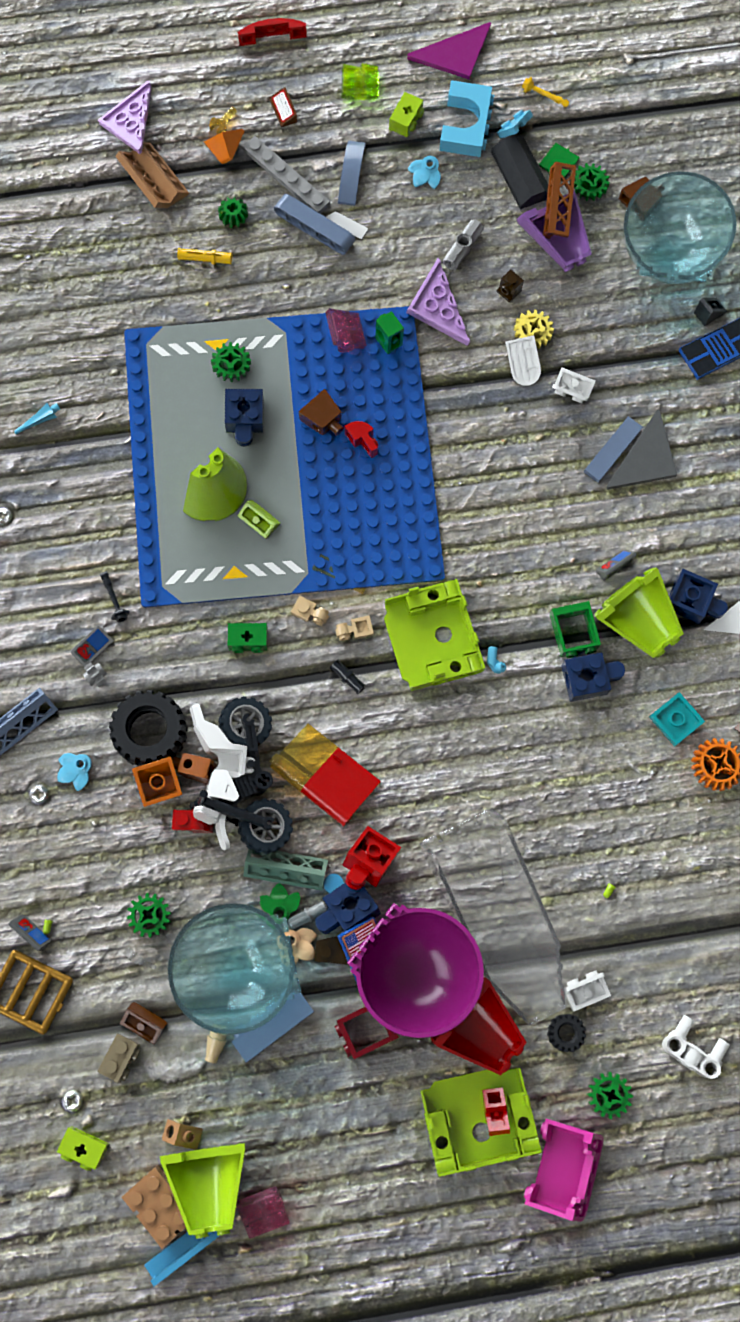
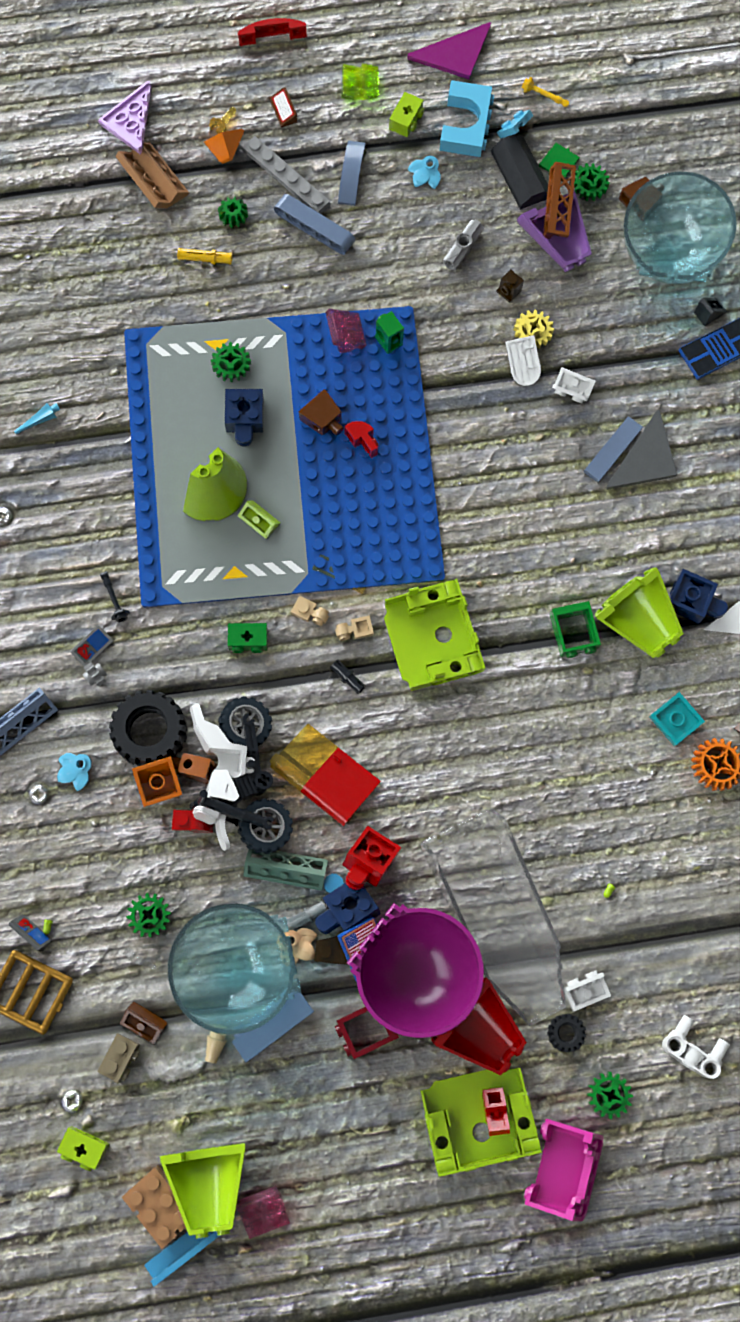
medium nougat bracket [162,1119,203,1150] -> none
green plate [260,883,300,924] -> none
white sticker [326,211,368,239] -> none
lavender tile [406,258,470,346] -> none
medium azure arm [487,646,506,674] -> none
dark blue brick [561,652,625,702] -> none
dark grey slope [596,550,637,581] -> none

